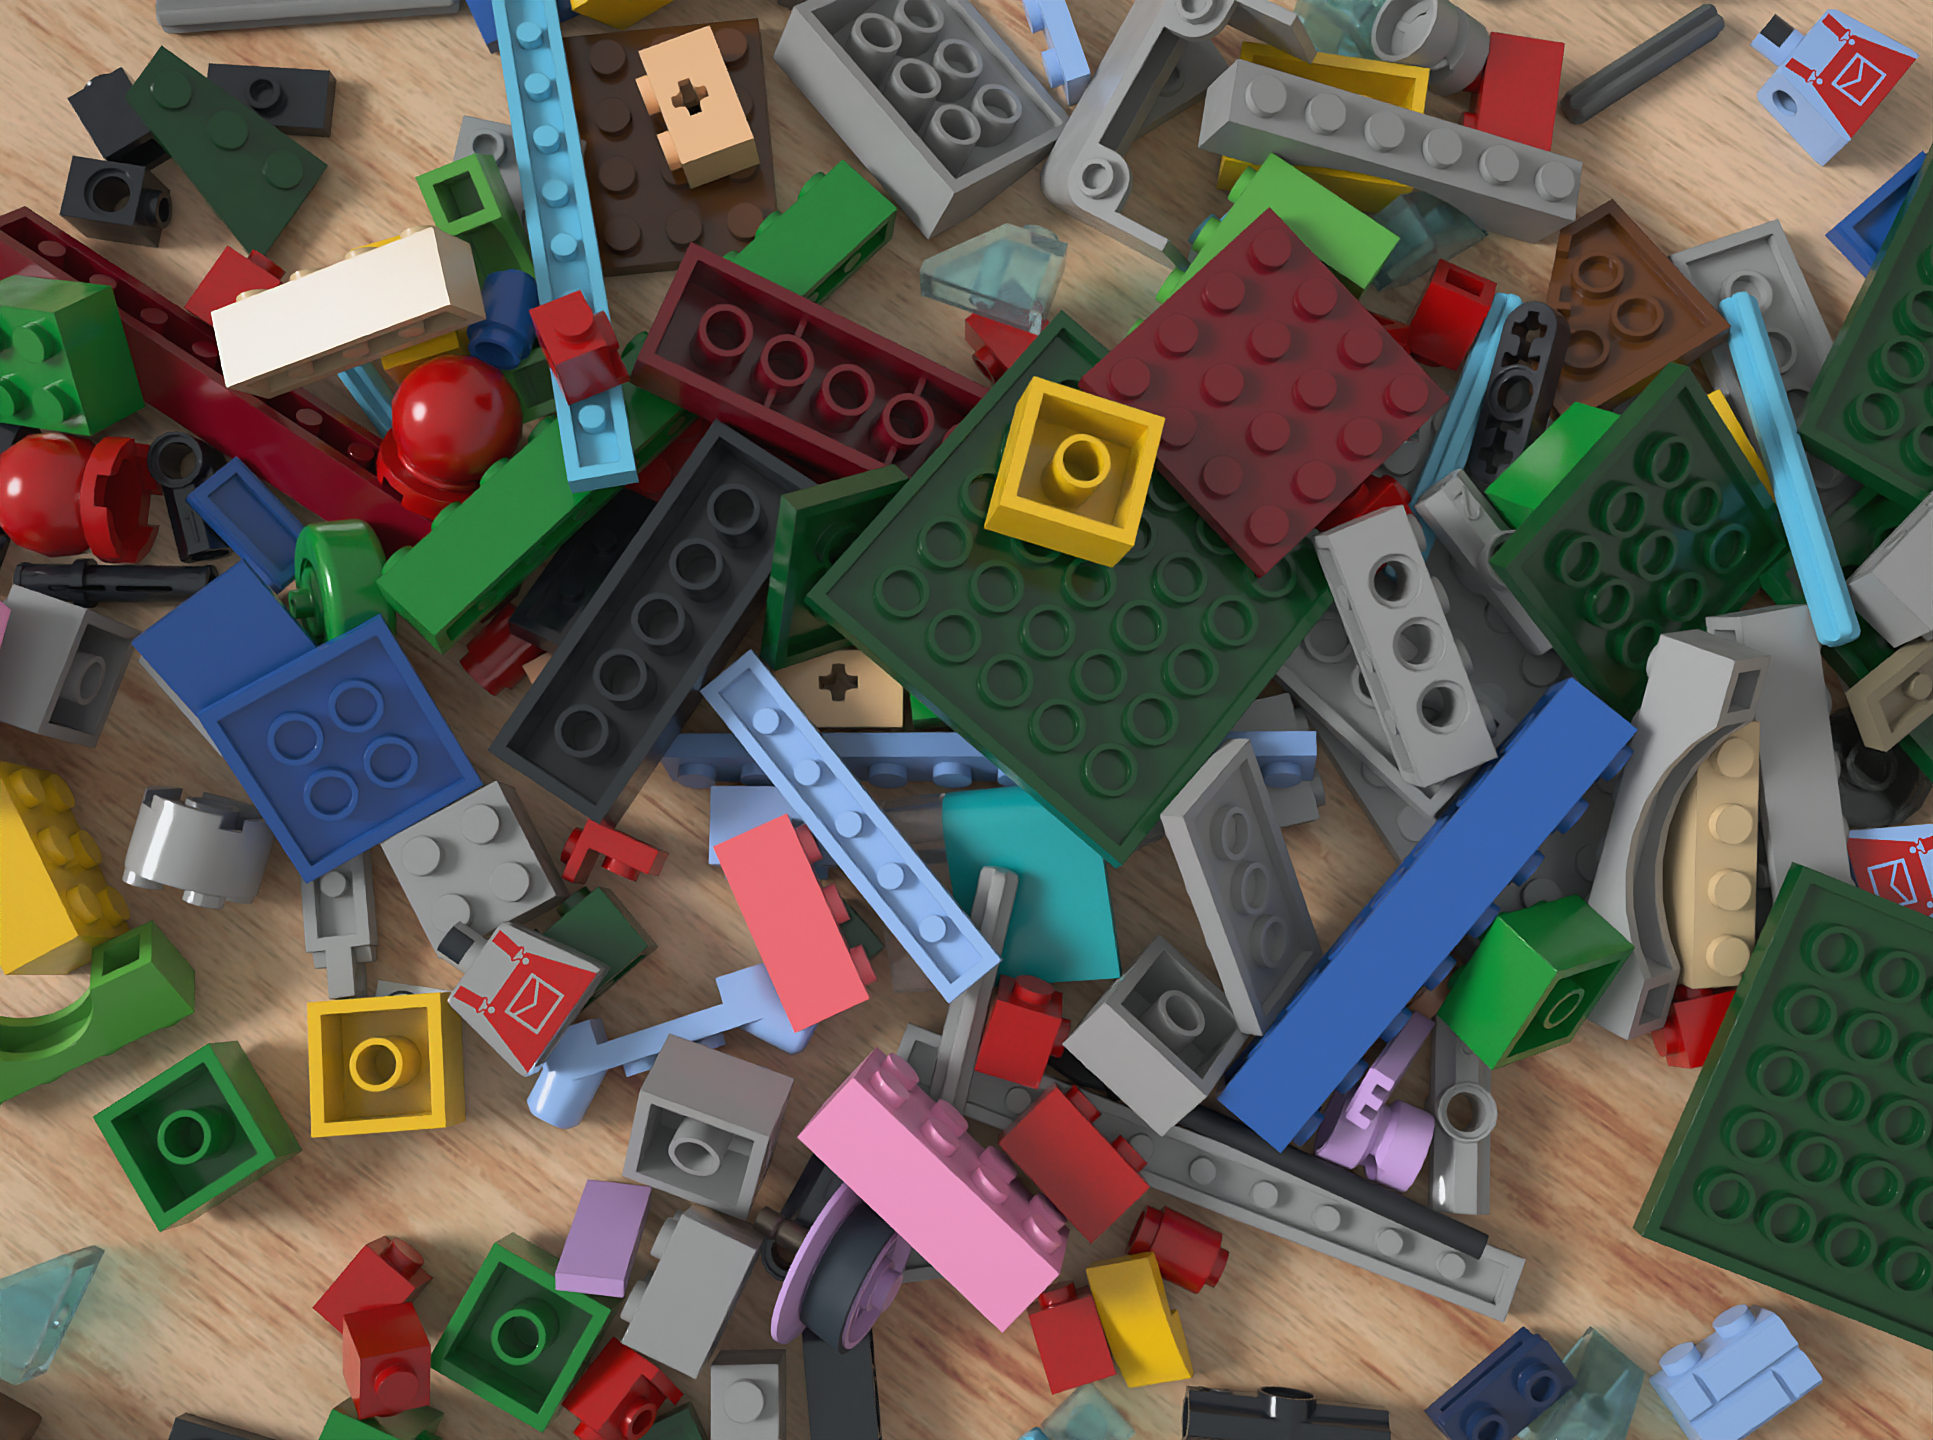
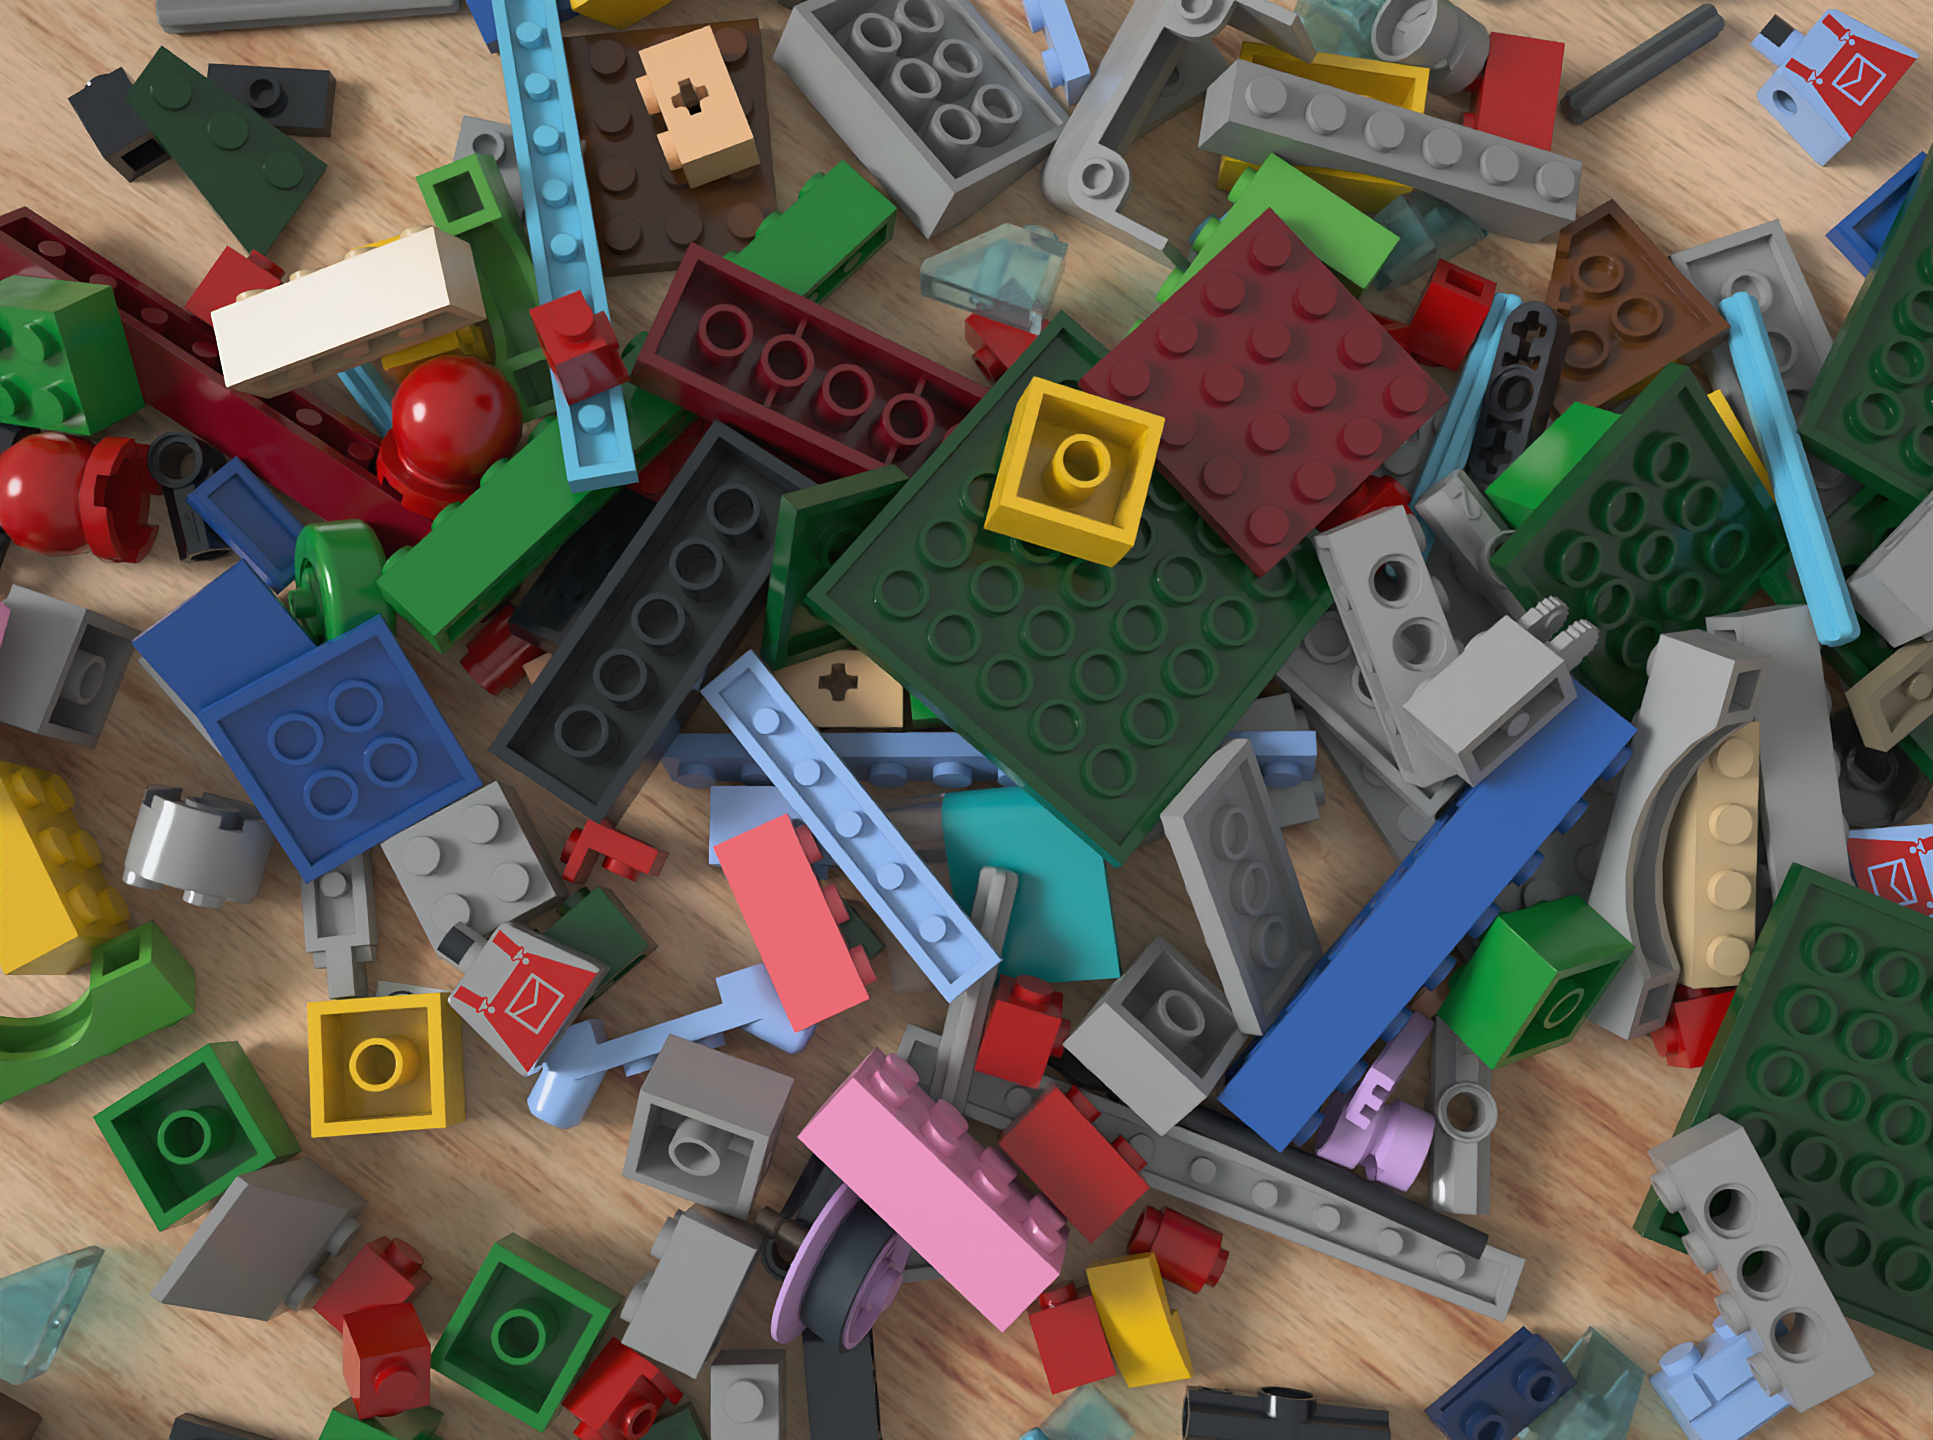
black pin [13,558,219,608] -> none
black brick [59,156,172,248] -> none
blue brick [467,269,540,370] -> none
lavender tile [555,1179,652,1298] -> none
none -> light grey slope [150,1156,368,1321]
none -> light grey hinge [1402,596,1600,788]
none -> light grey brick [1647,1113,1875,1414]

